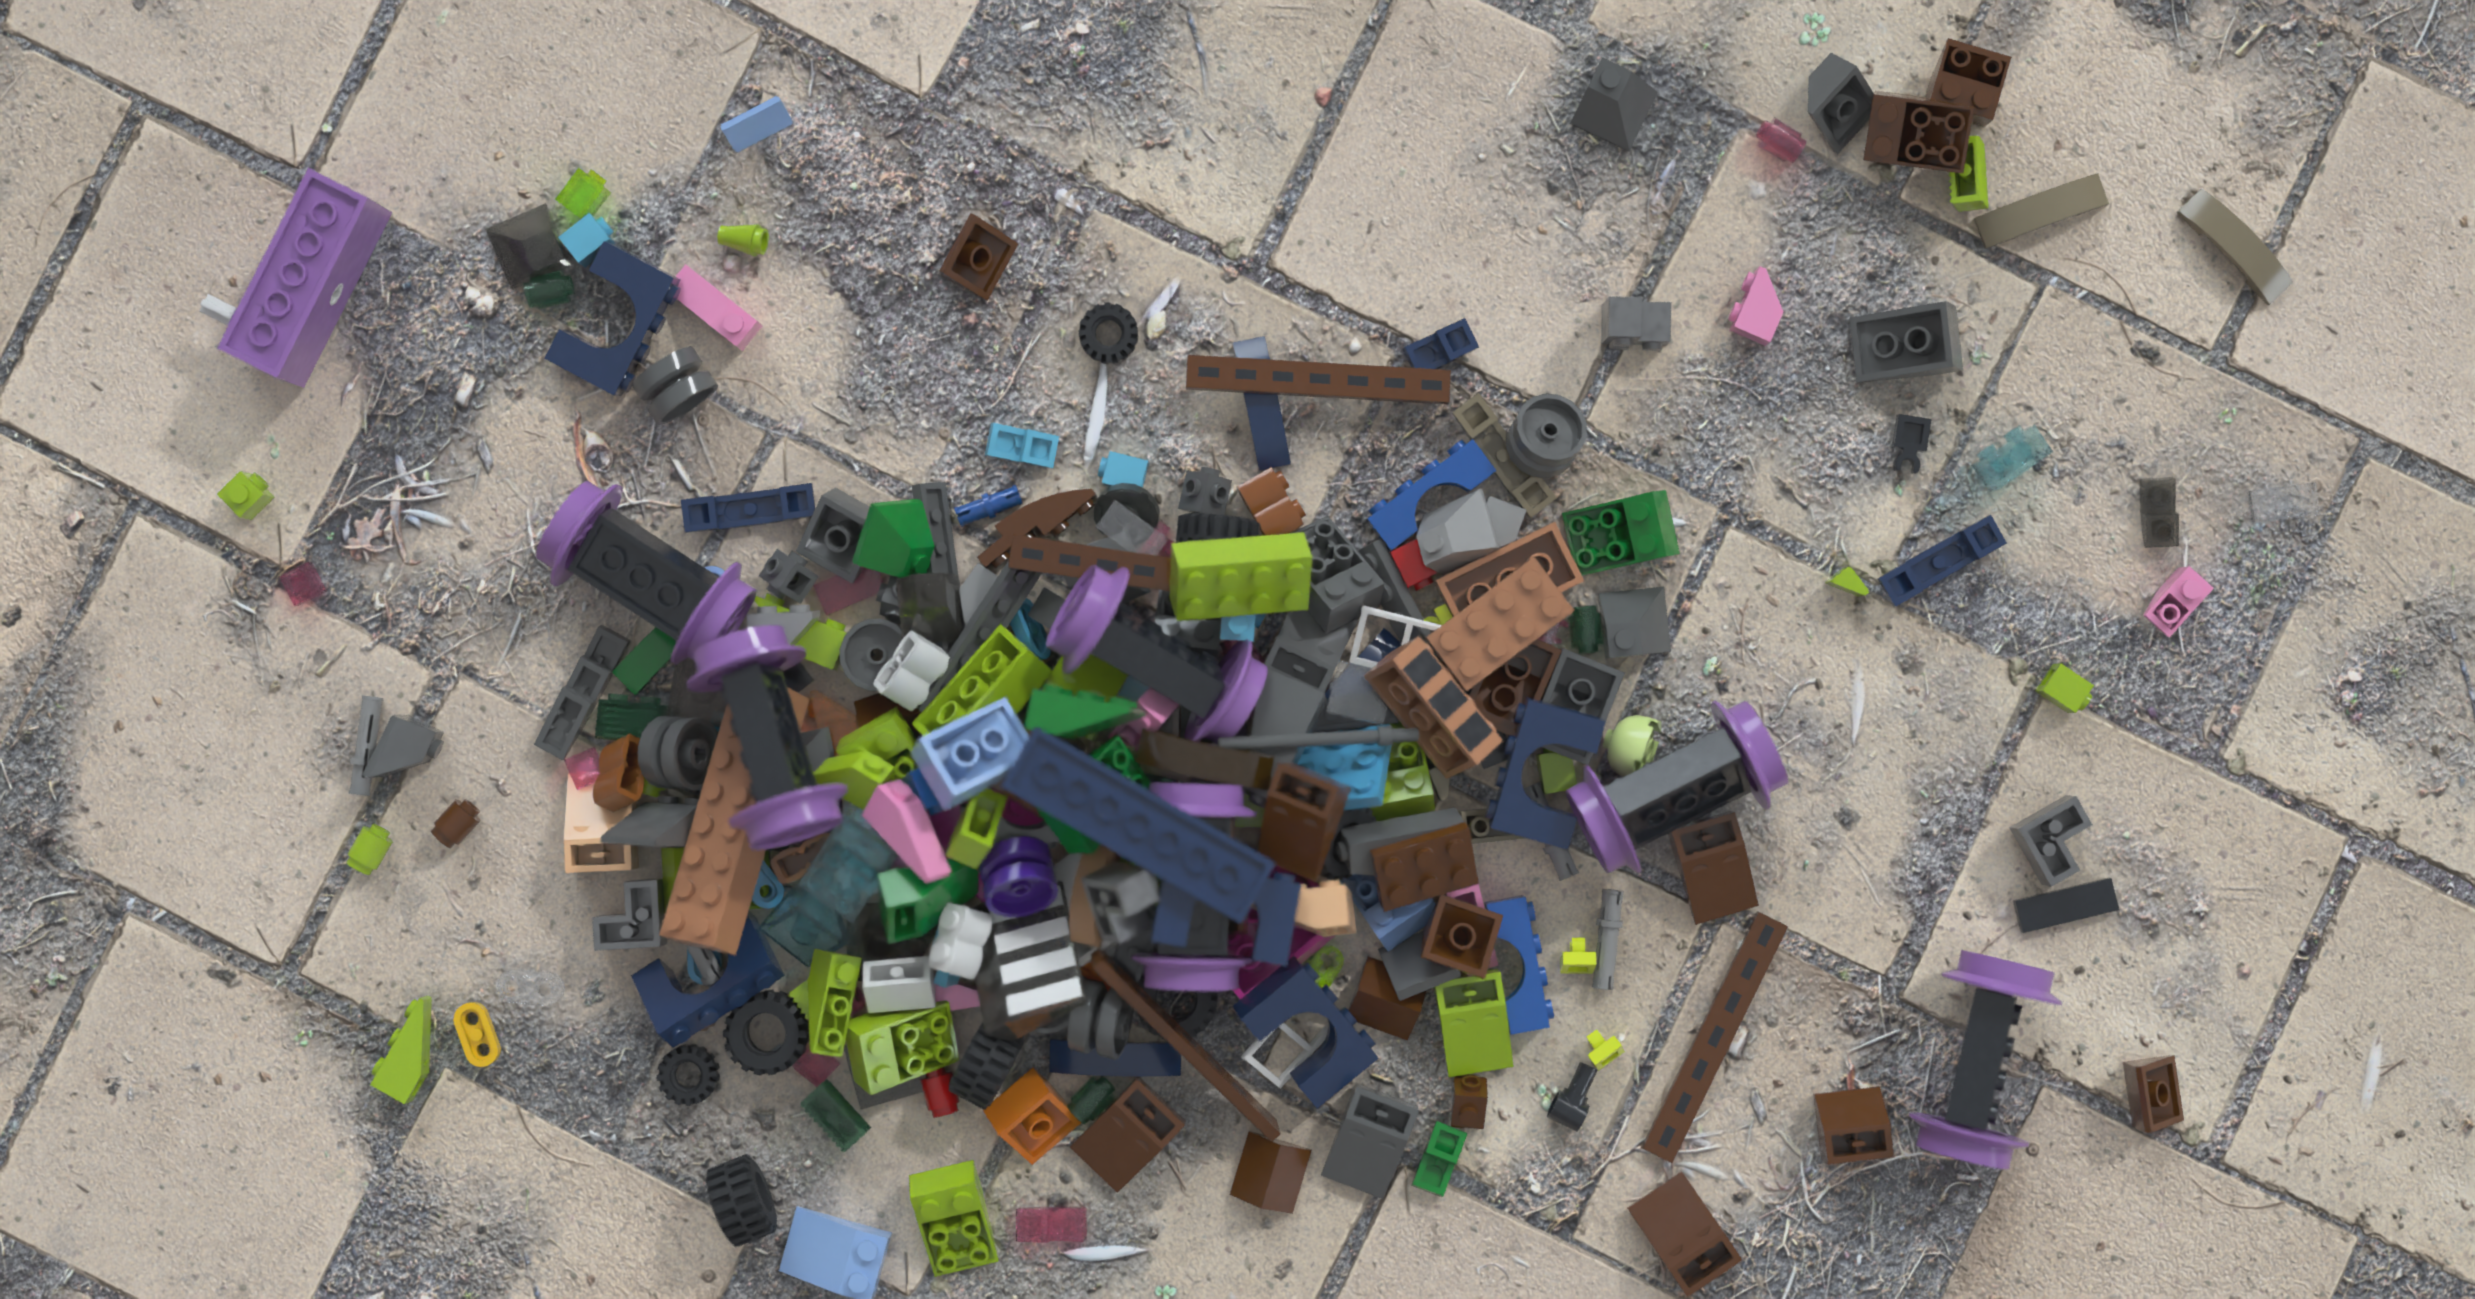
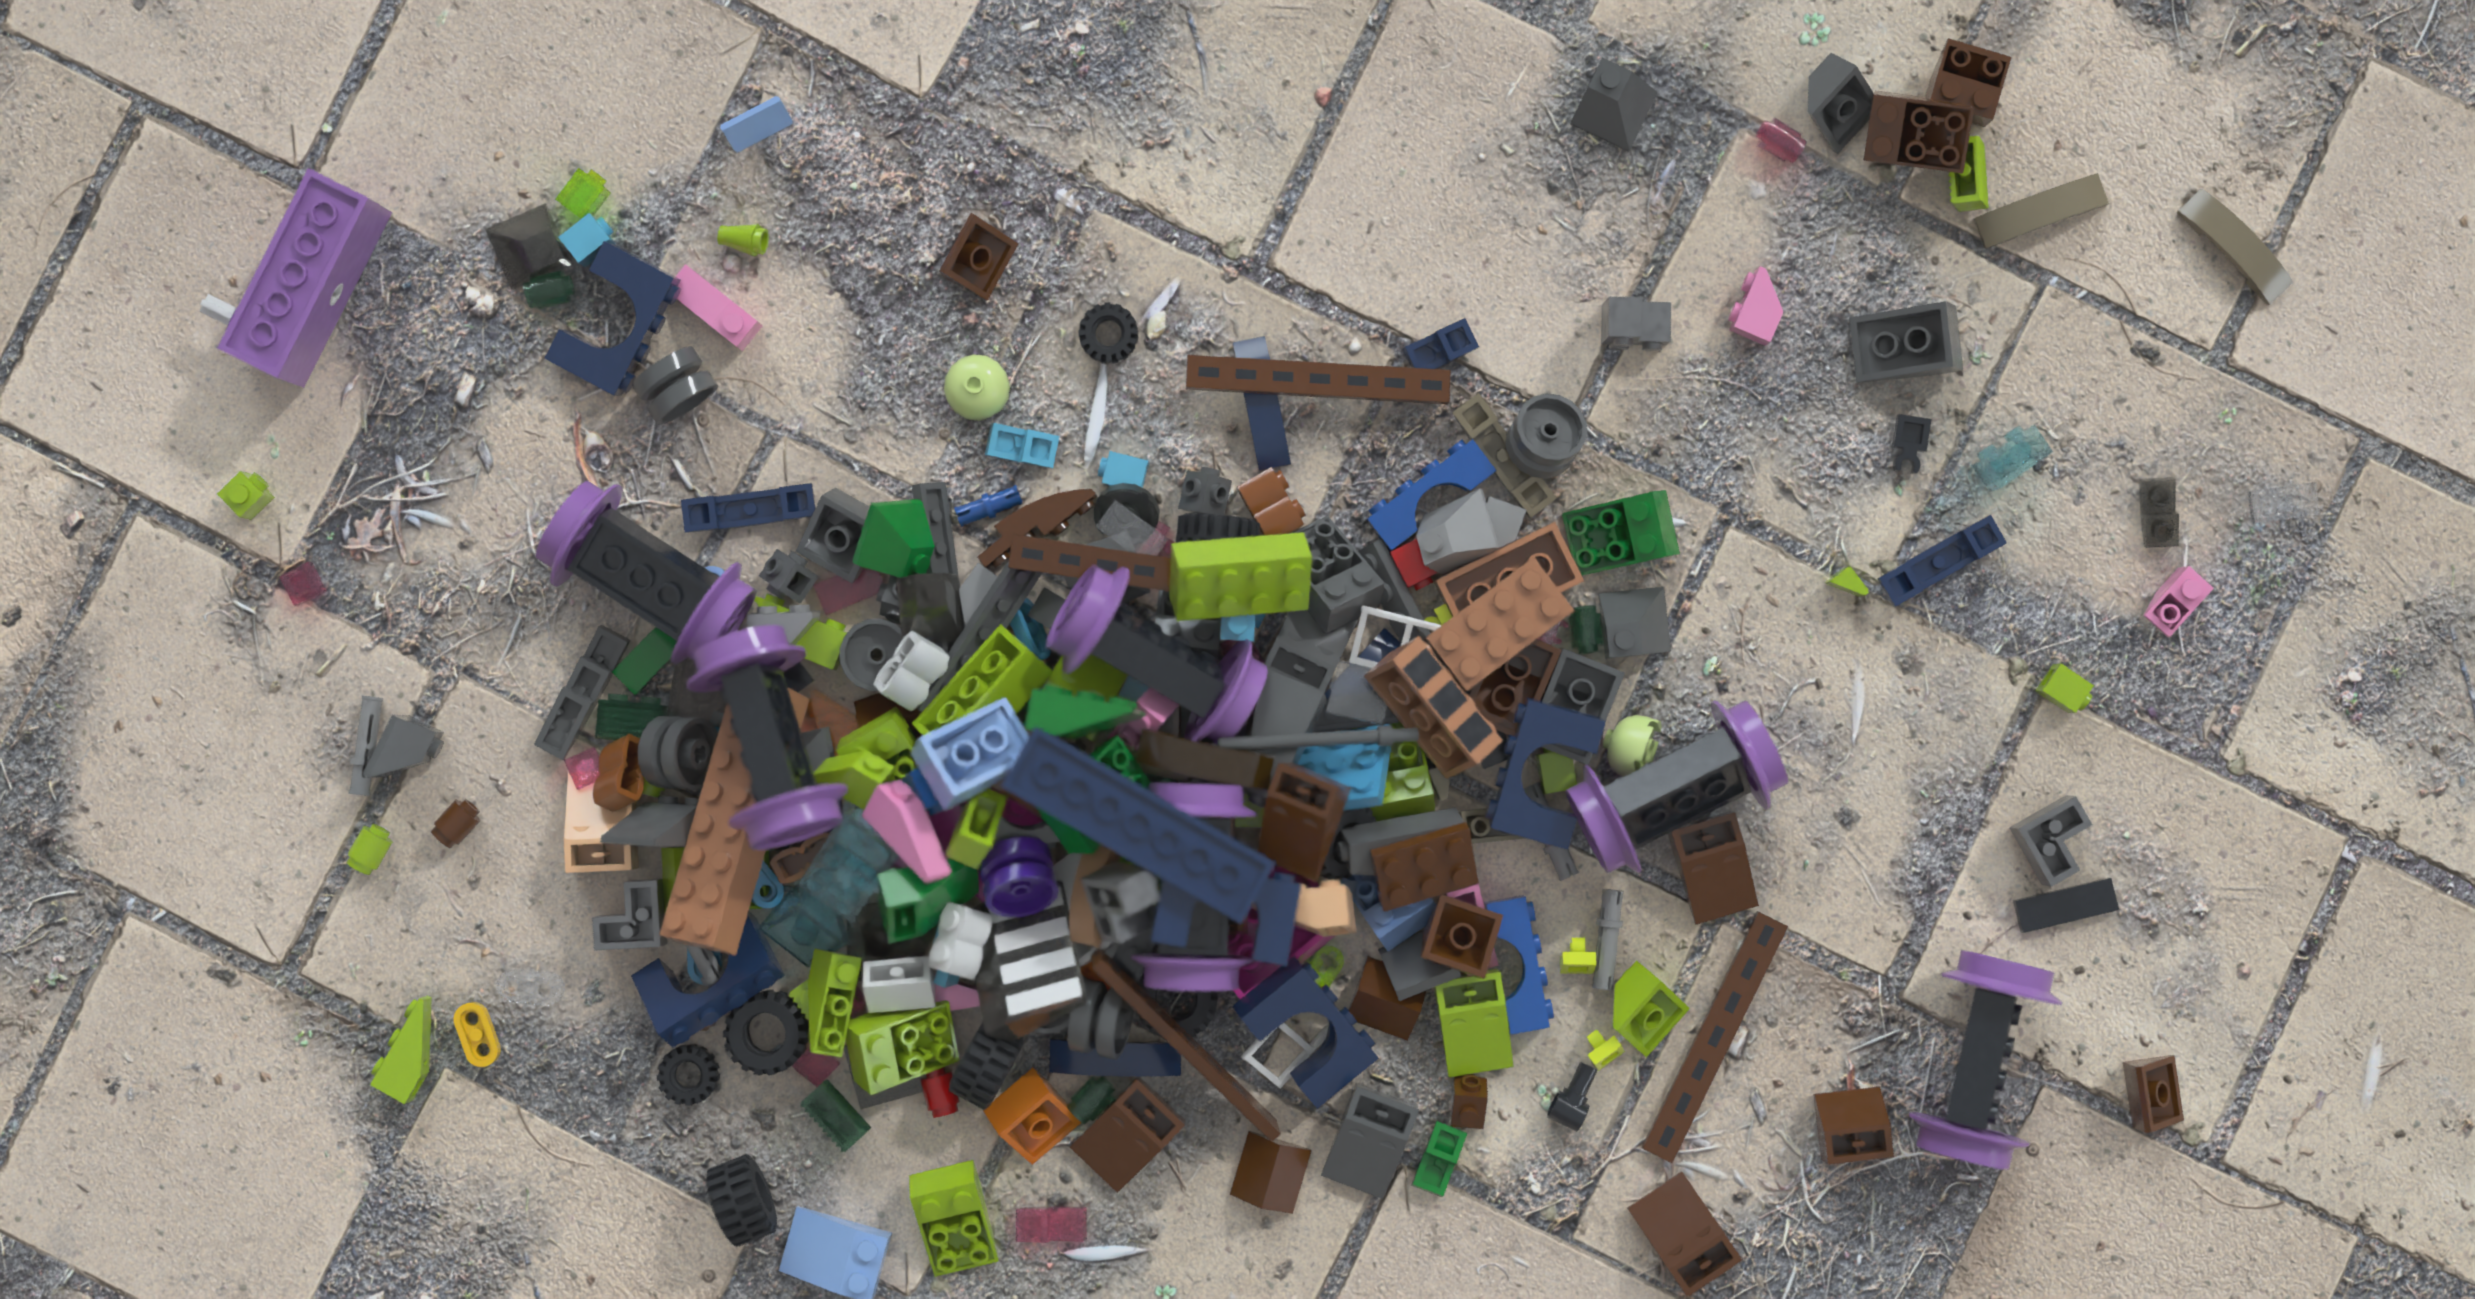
none -> yellowish green cylinder [944,354,1010,421]
none -> lime slope [1613,960,1690,1058]

